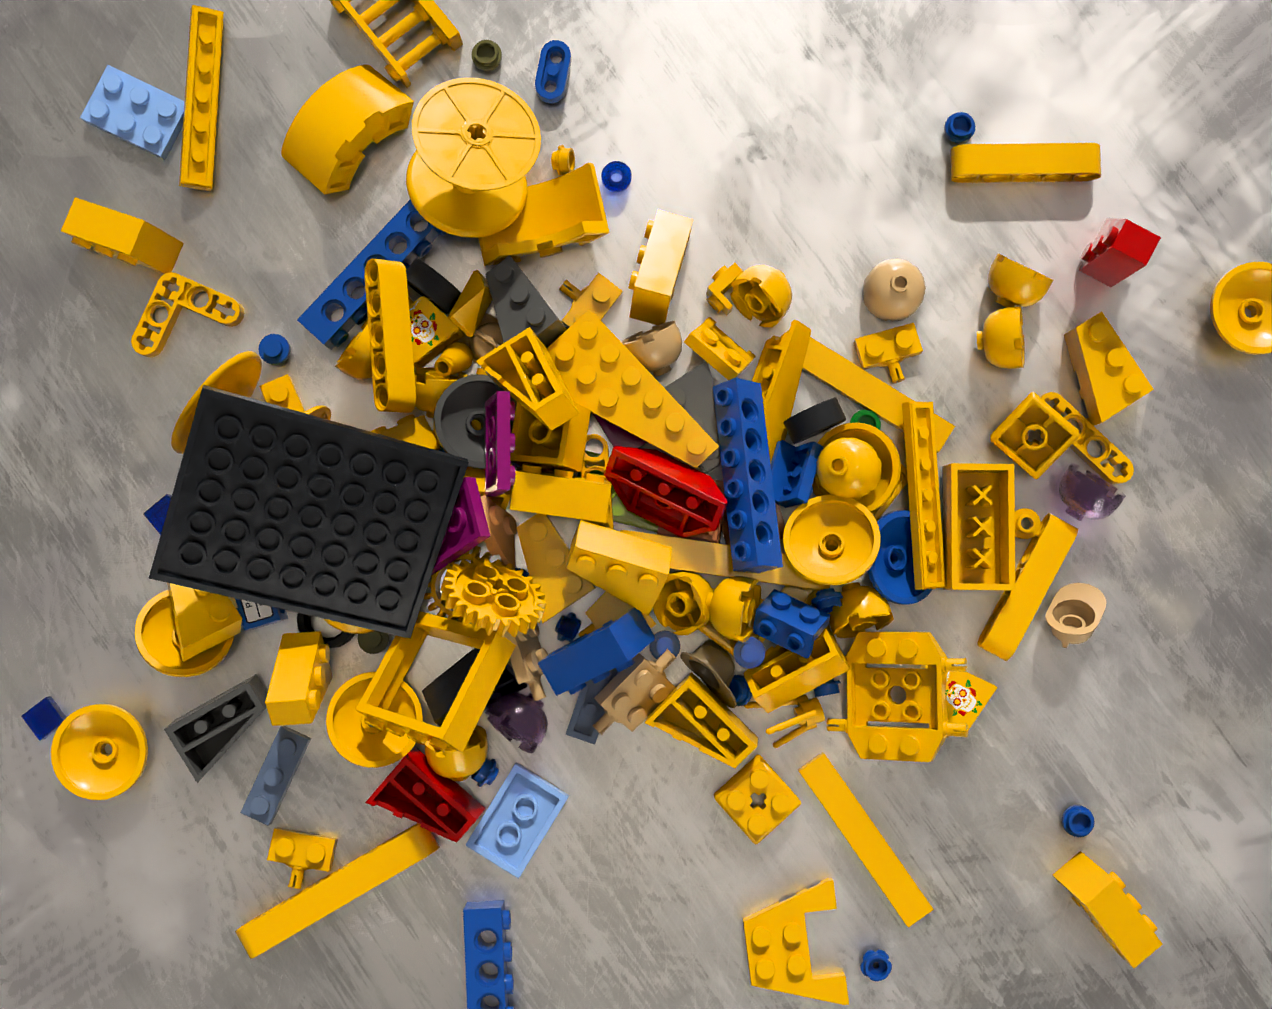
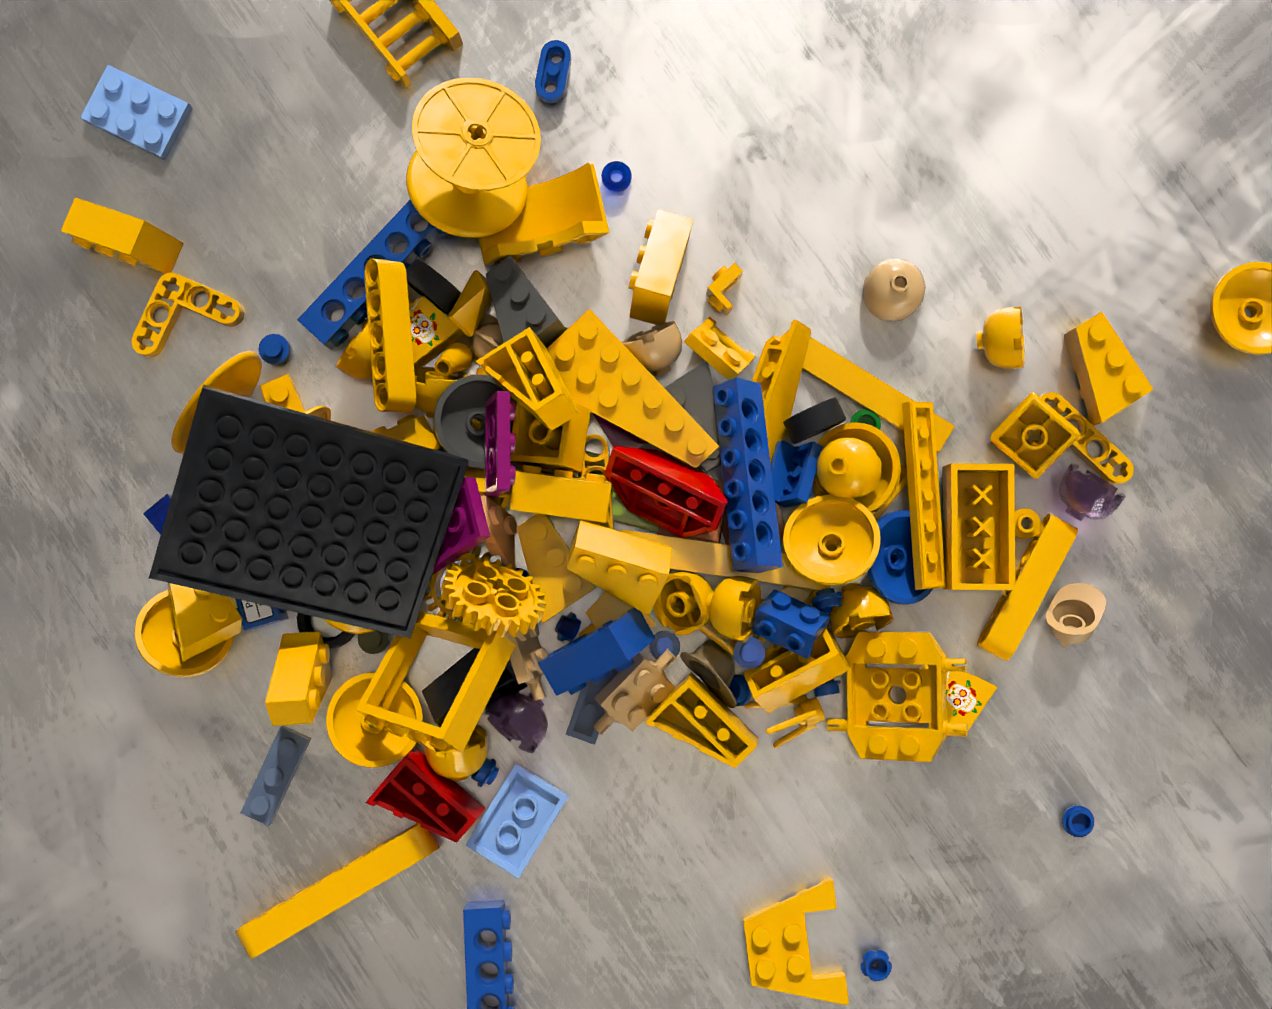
clear blue tile [21,696,67,741] -> none
yellow dish [51,704,148,800] -> none
dark grey wedge [164,674,268,783] -> none
yellow tile [179,5,224,191] -> none
yellow plate [267,827,338,889] -> none
yellow panel [281,64,414,195] -> none
olive plate [471,40,502,71] -> none
yellow plate [551,145,575,175] -> none
yellow plate [559,272,623,328] -> none
yellow brick [714,755,801,844] -> none
yellow cylinder [730,265,792,327] -> none
yellow tile [798,752,934,928] -> none
yellow plate [854,323,923,384] -> none
blue plate [944,112,975,143] -> none
yellow beam [950,143,1101,183] -> none
yellow cylinder [988,254,1054,308] -> none
yellow wedge [1052,851,1163,969] -> none
red wedge [1079,218,1161,287] -> none

